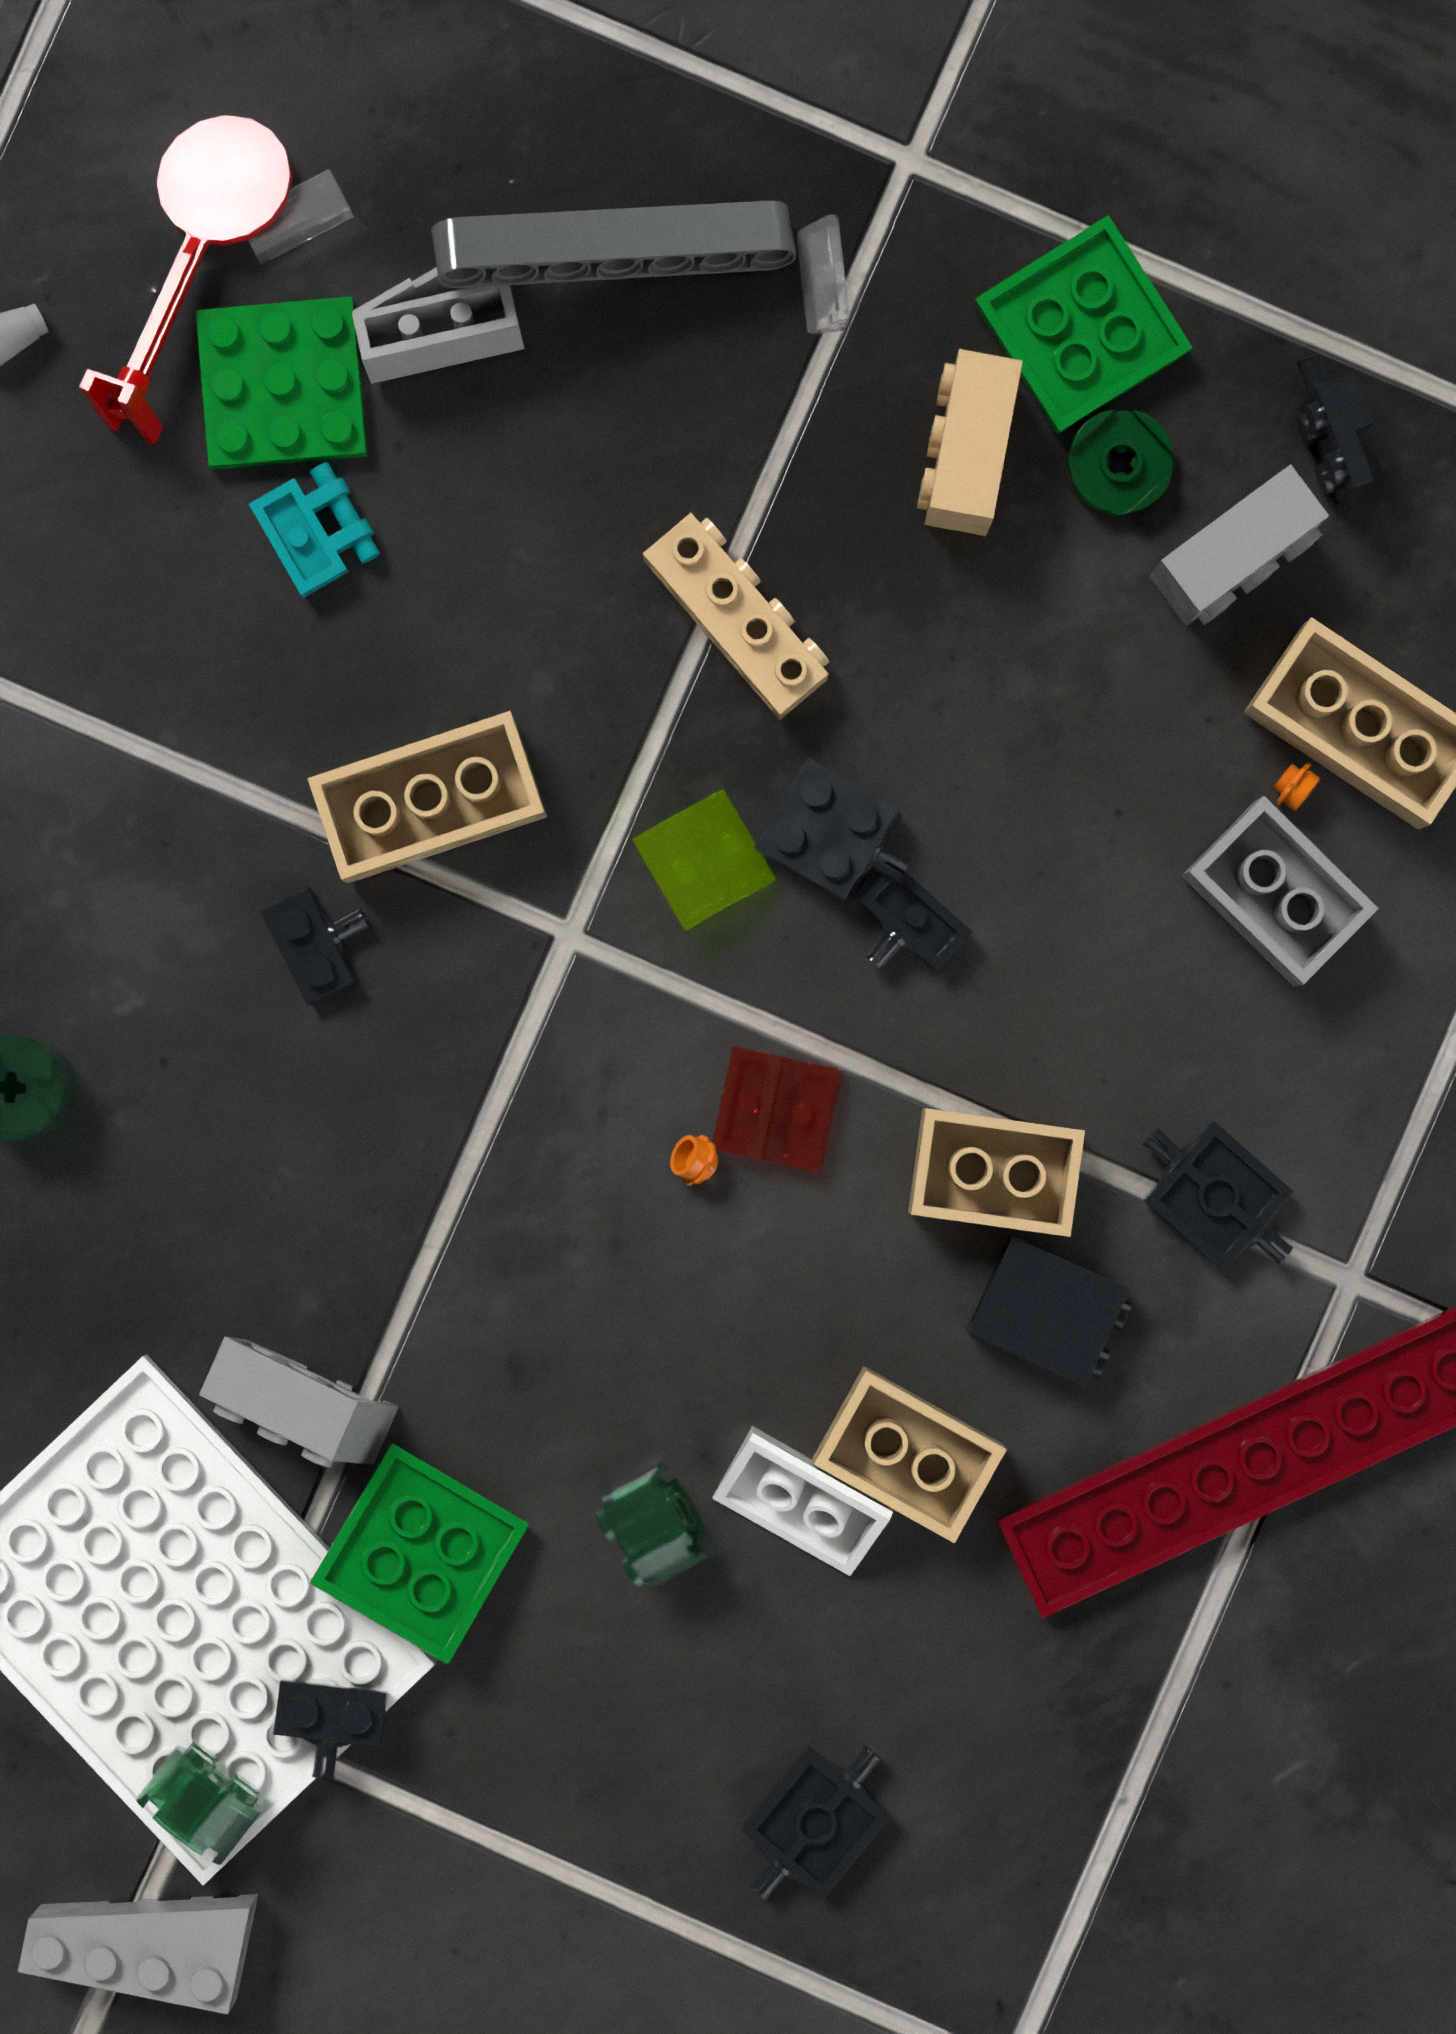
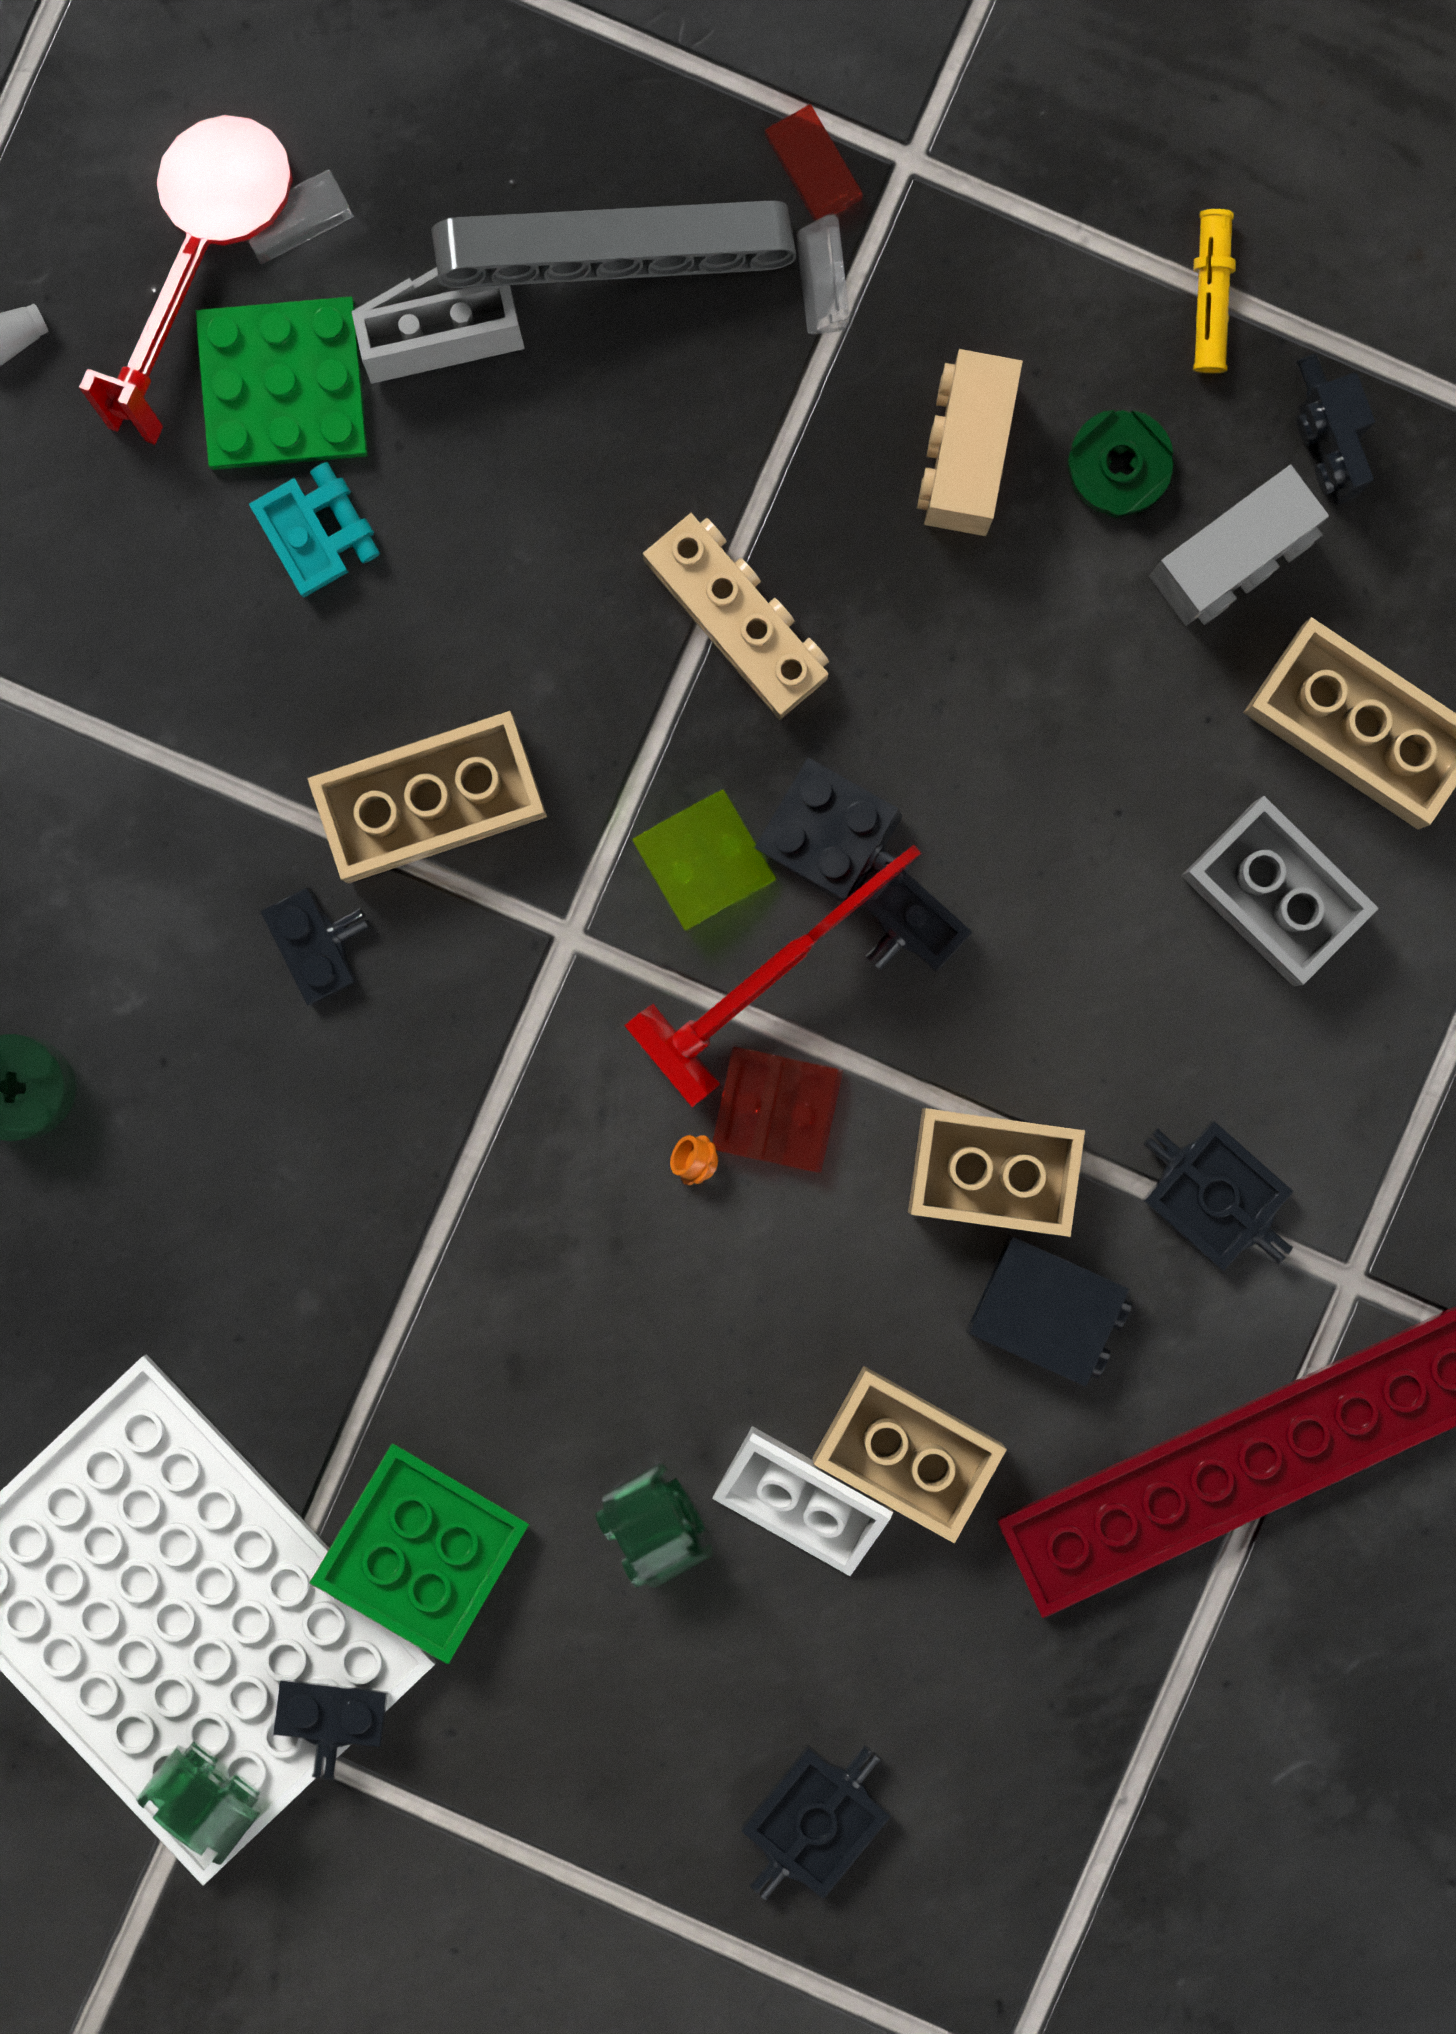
light grey wedge [18,1894,258,2014] -> none
light grey wedge [199,1336,399,1467] -> none
green plate [974,215,1193,435] -> none
orange plate [1273,763,1321,812] -> none
none -> red piece [624,845,922,1107]
none -> clear red tile [765,104,863,225]
none -> yellow pin [1193,209,1236,373]

